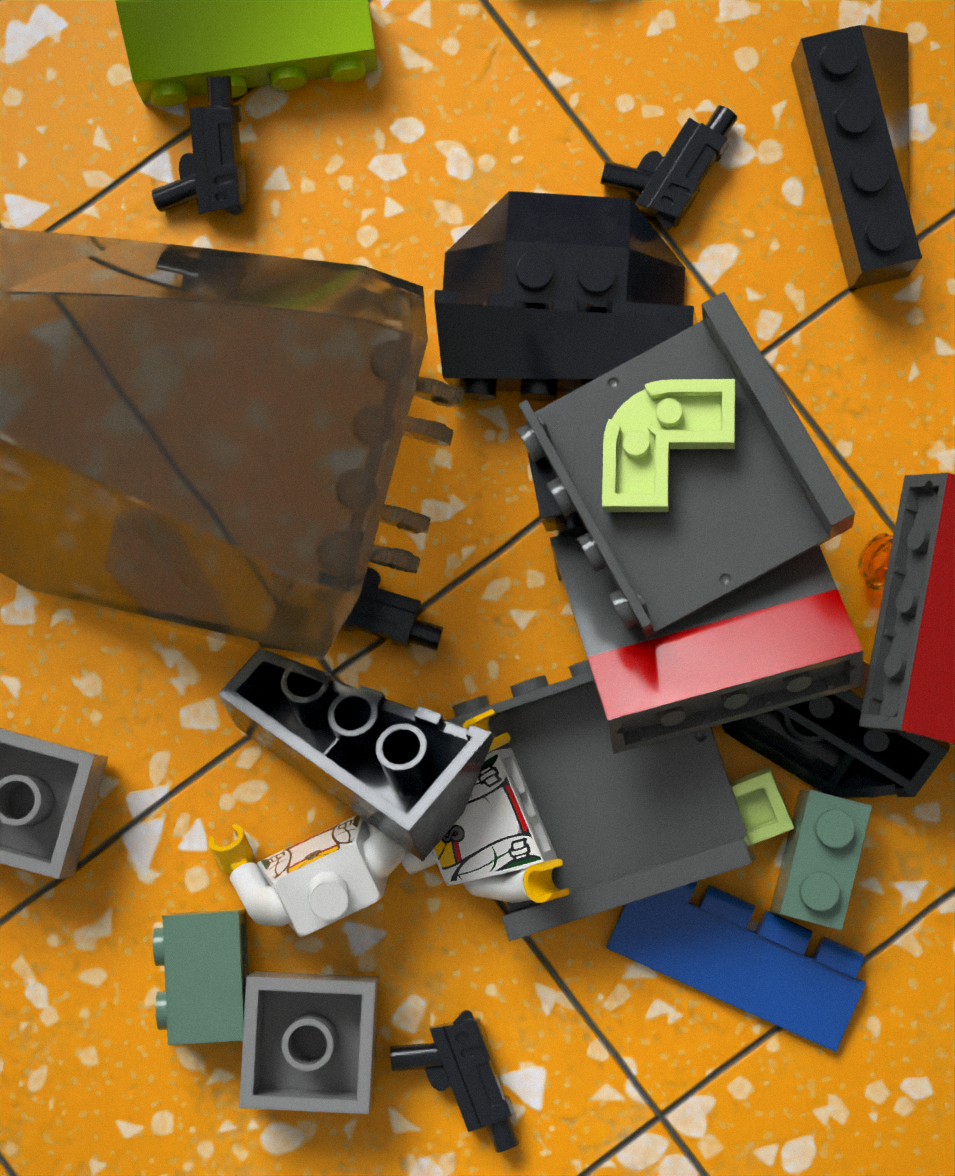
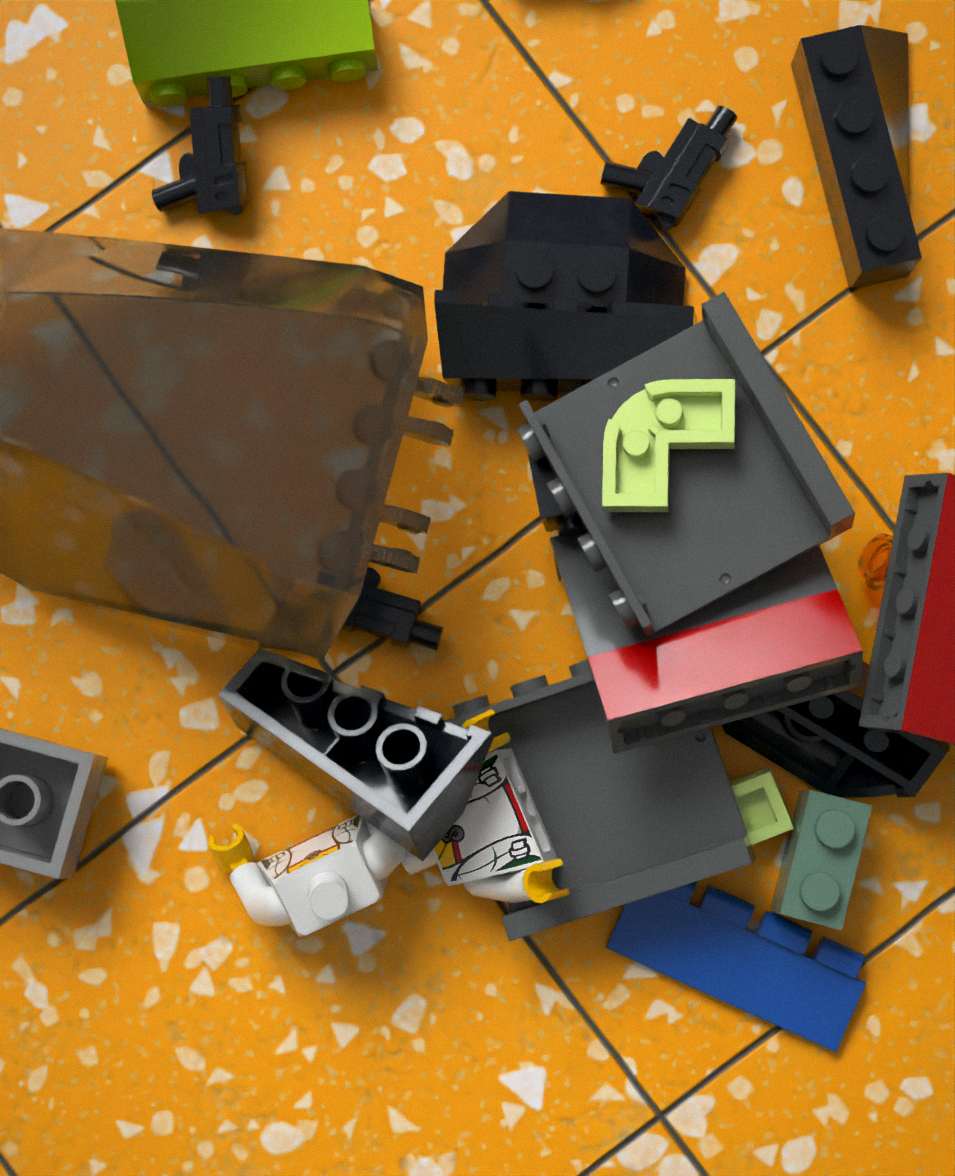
sand green brick [153,909,249,1045] -> none
light grey brick [239,971,379,1114] -> none
black piece [390,1010,520,1153] -> none

